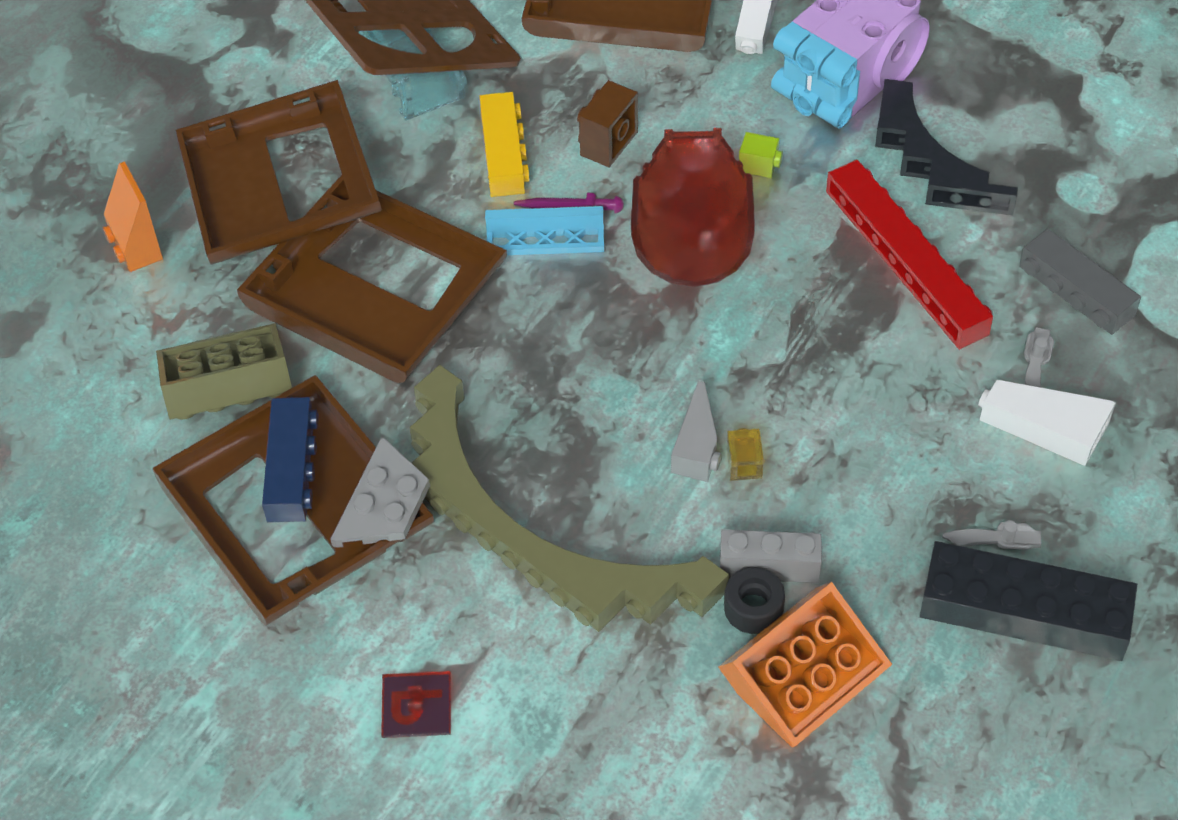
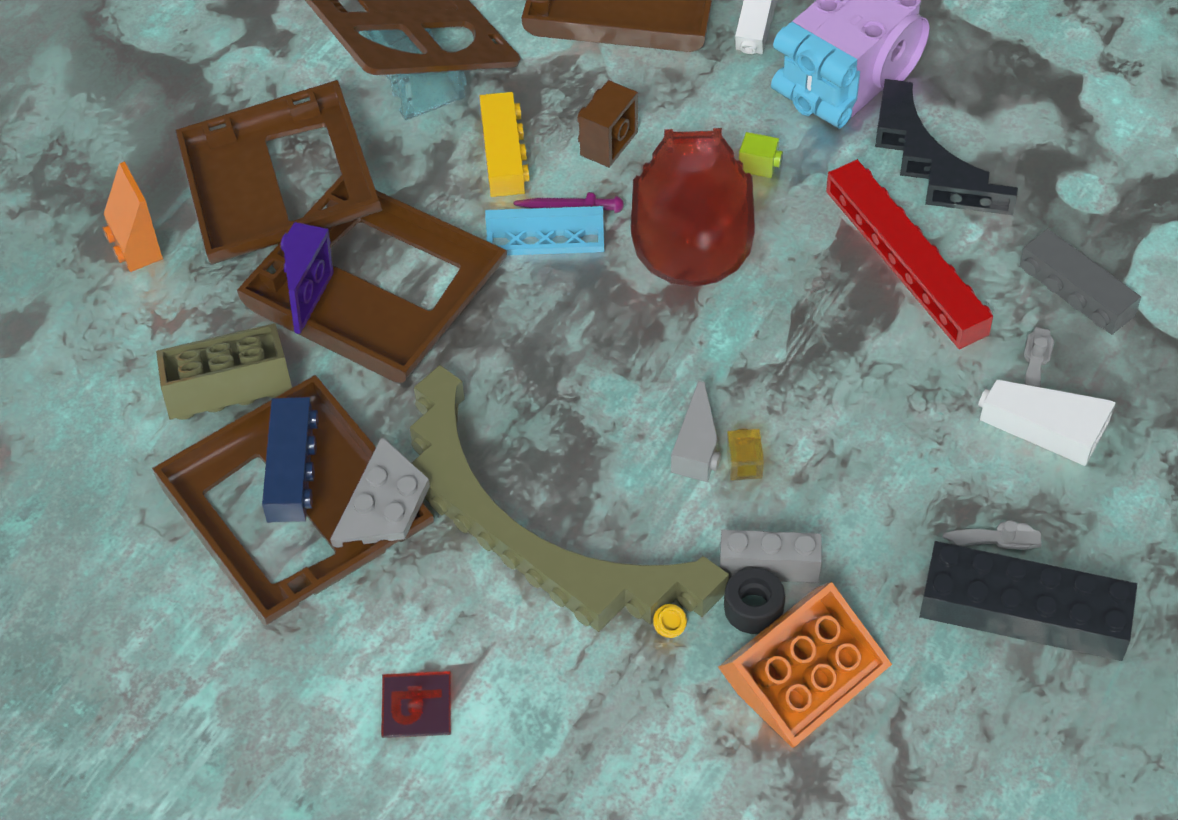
none -> dark purple slope [281,222,333,334]
none -> yellow plate [653,604,687,638]

